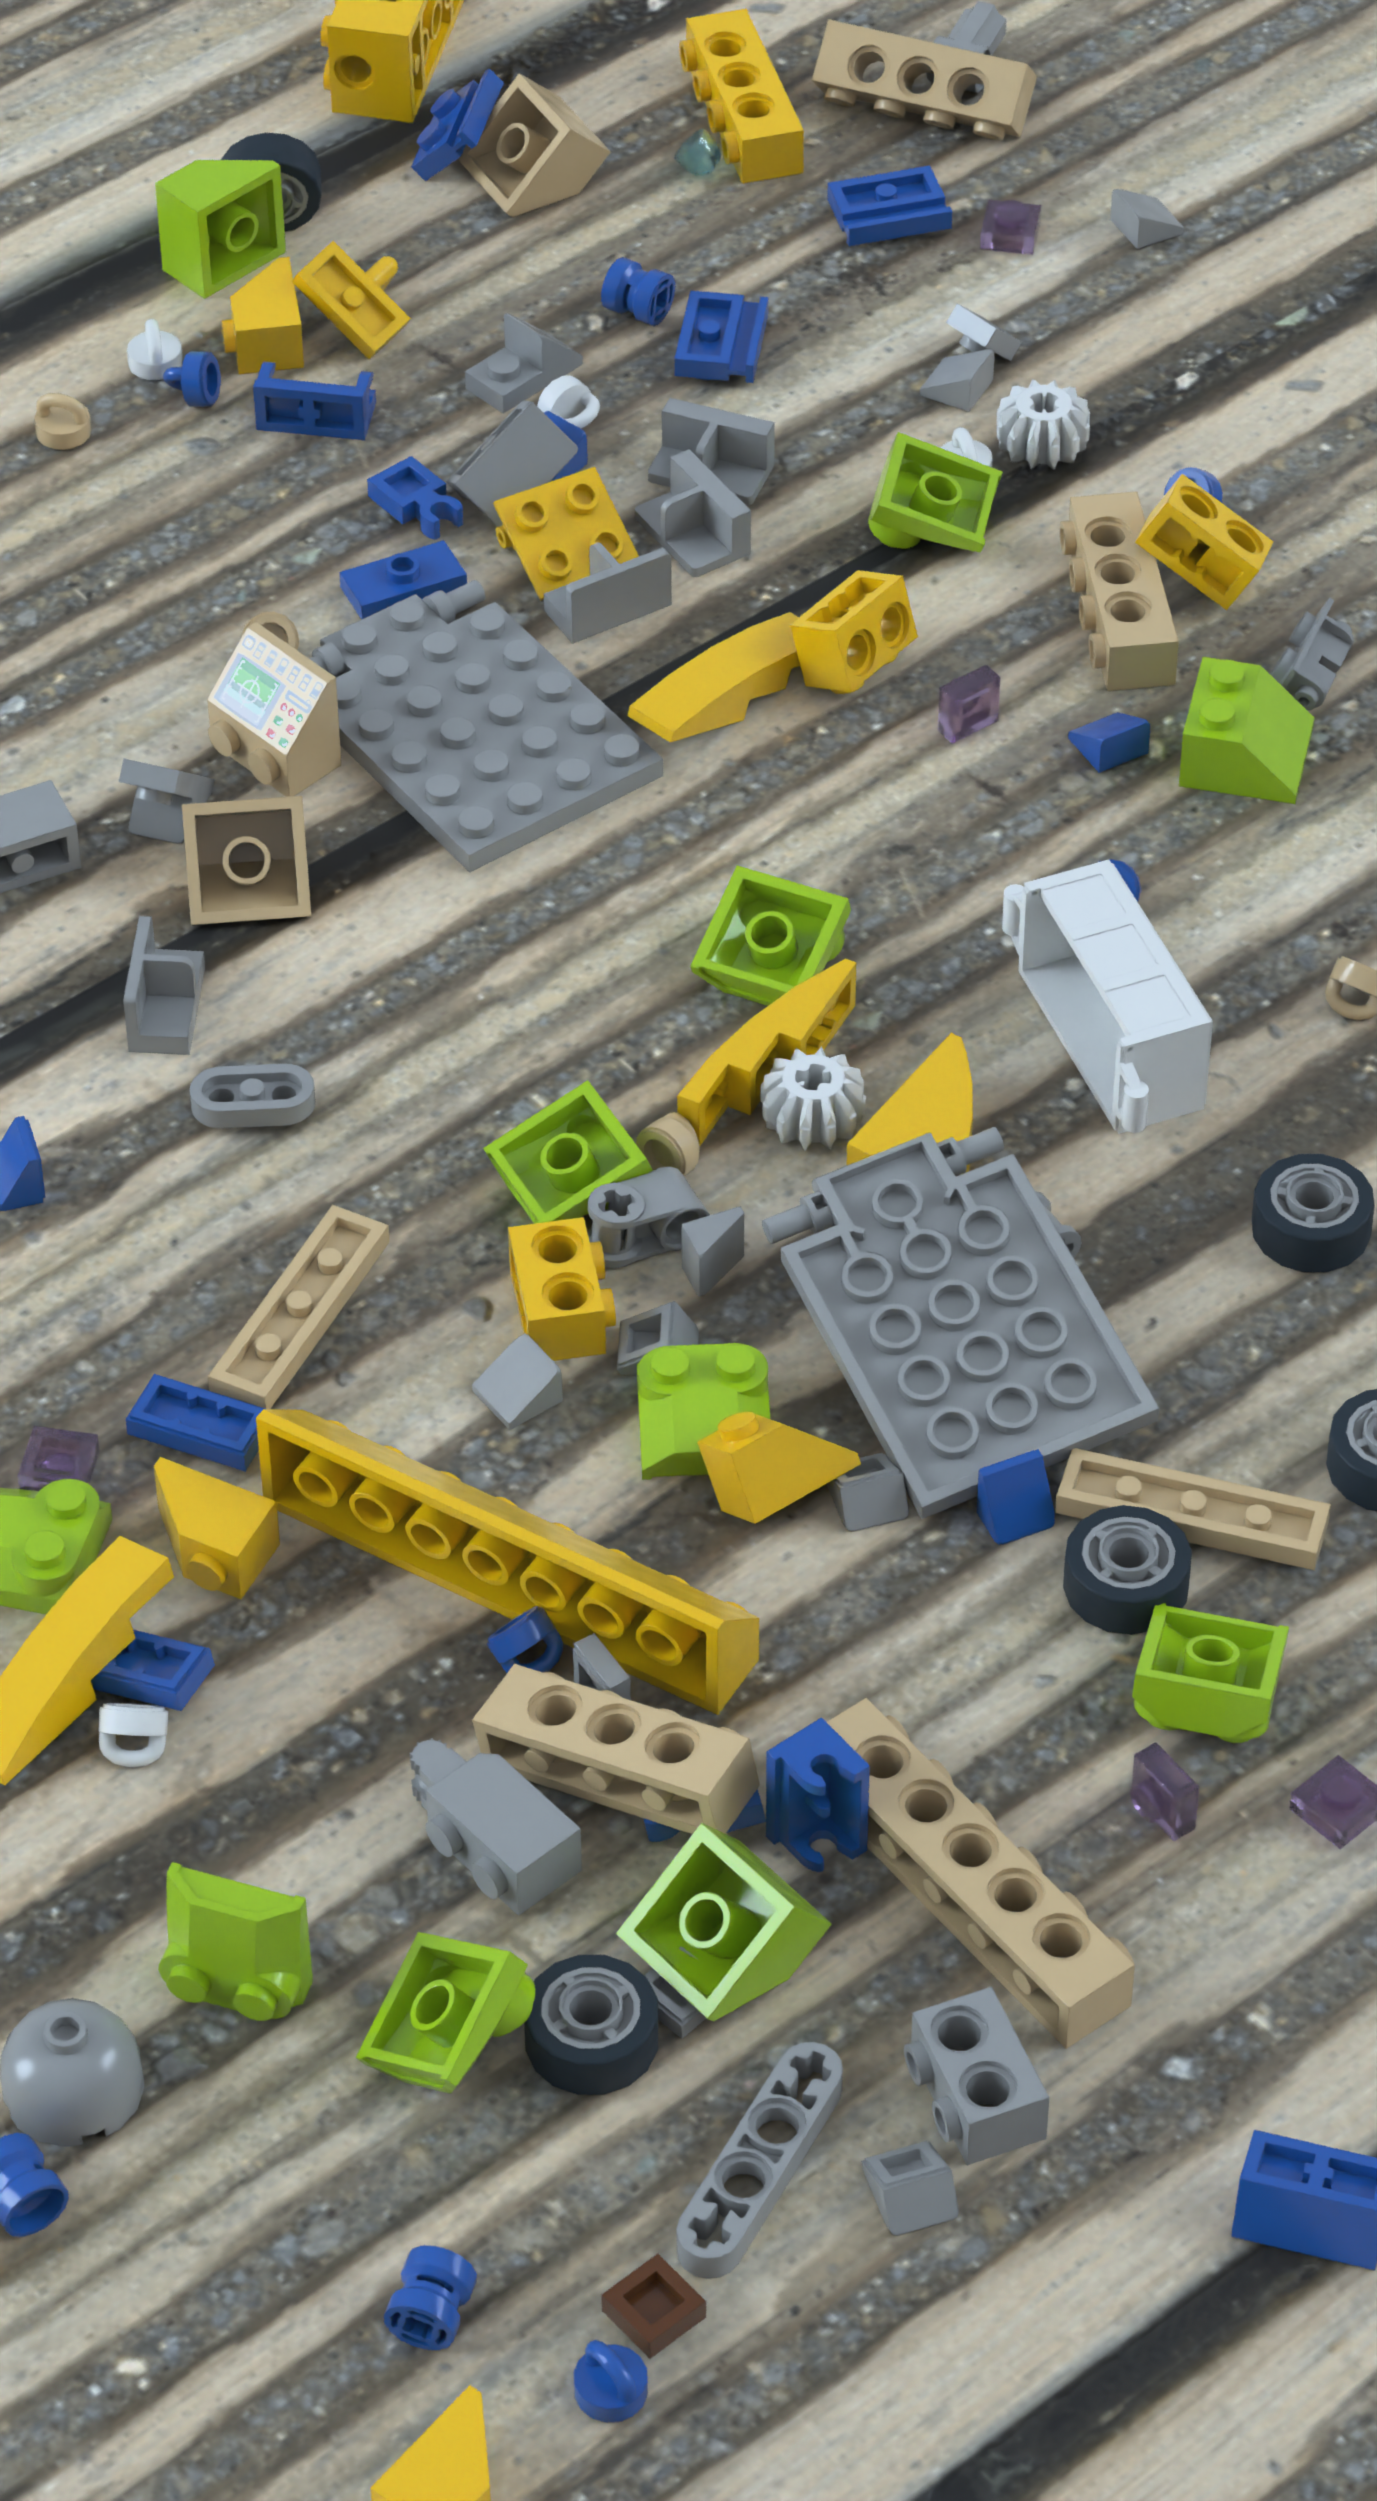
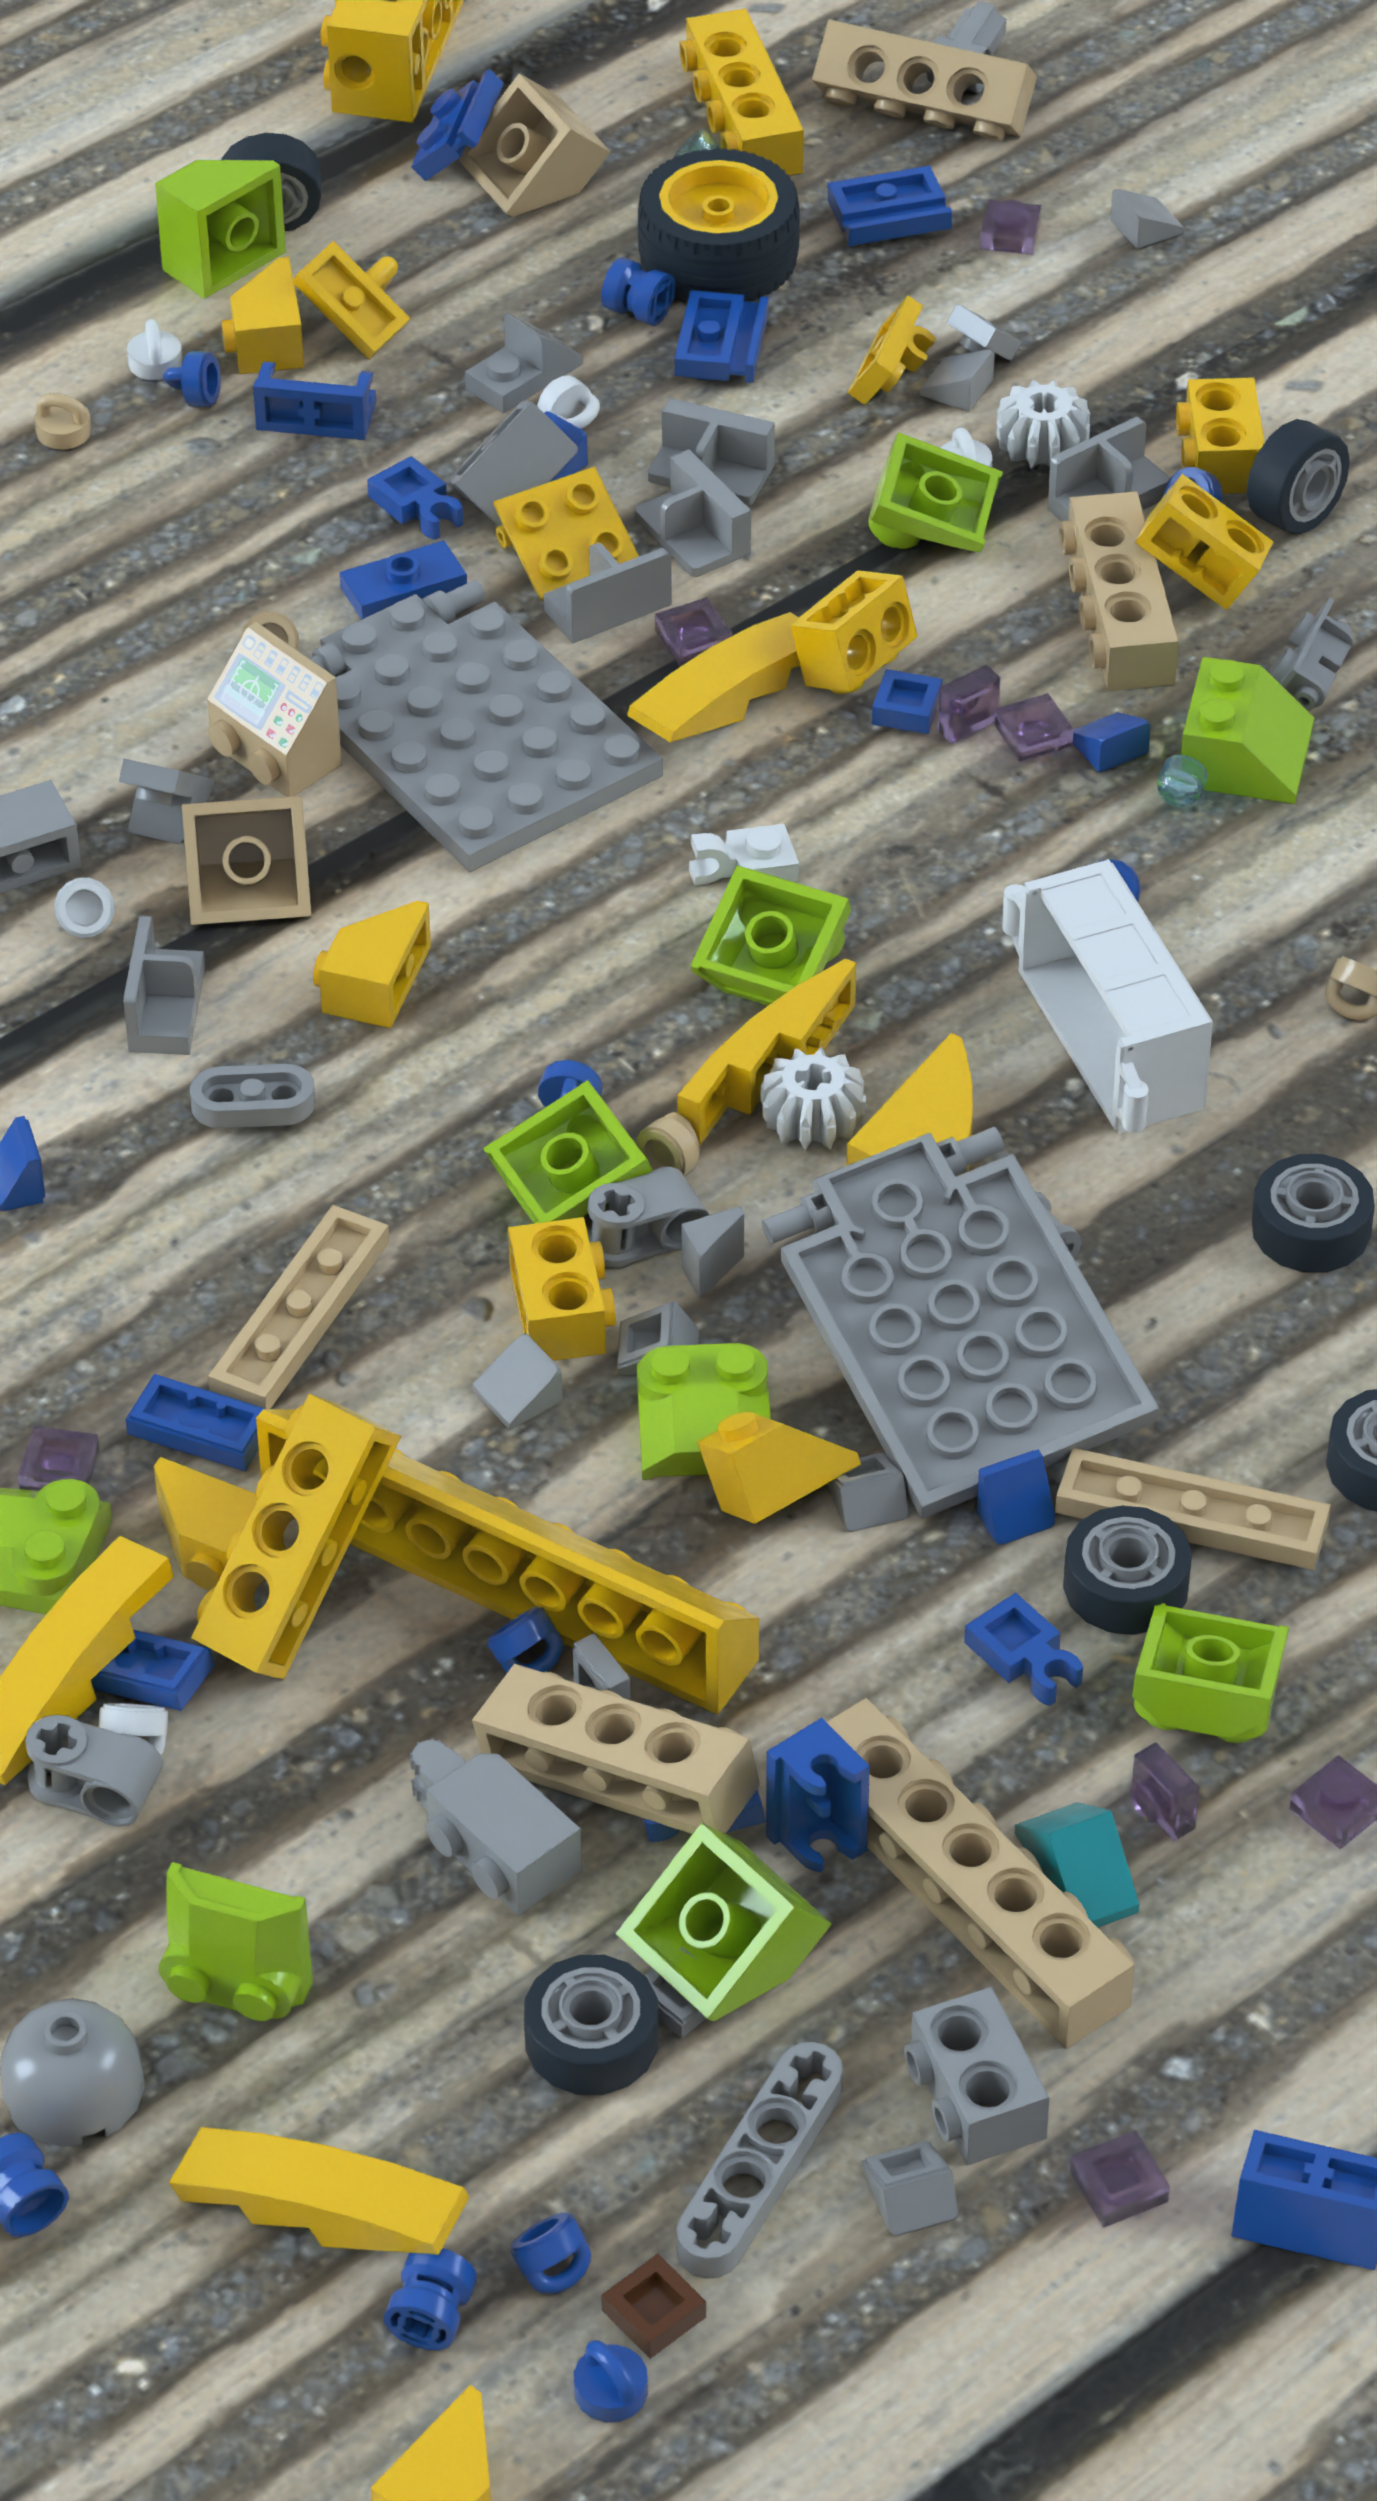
lime slope [356,1932,535,2094] -> none
none -> light grey piece [25,1715,163,1827]
none -> white tile [54,877,115,938]
none -> yellow slope [169,2127,470,2255]
none -> yellow brick [191,1393,402,1679]
none -> yellow slope [313,900,431,1028]
none -> blue tile [509,2212,591,2294]
none -> blue tile [538,1060,602,1107]
none -> black wheel [638,148,800,302]
none -> clear purple plate [655,597,732,666]
none -> white plate [689,824,799,886]
none -> yellow plate [847,295,936,405]
none -> blue plate [872,669,943,734]
none -> blue plate [964,1592,1083,1706]
none -> clear purple plate [994,693,1073,762]
none -> teal slope [1014,1802,1139,1928]
none -> light grey panel [1048,417,1170,521]
none -> clear purple plate [1070,2130,1170,2228]
none -> clear light blue hinge [1157,755,1208,807]
none -> yellow brick [1176,378,1265,494]
none -> black wheel [1247,419,1350,534]

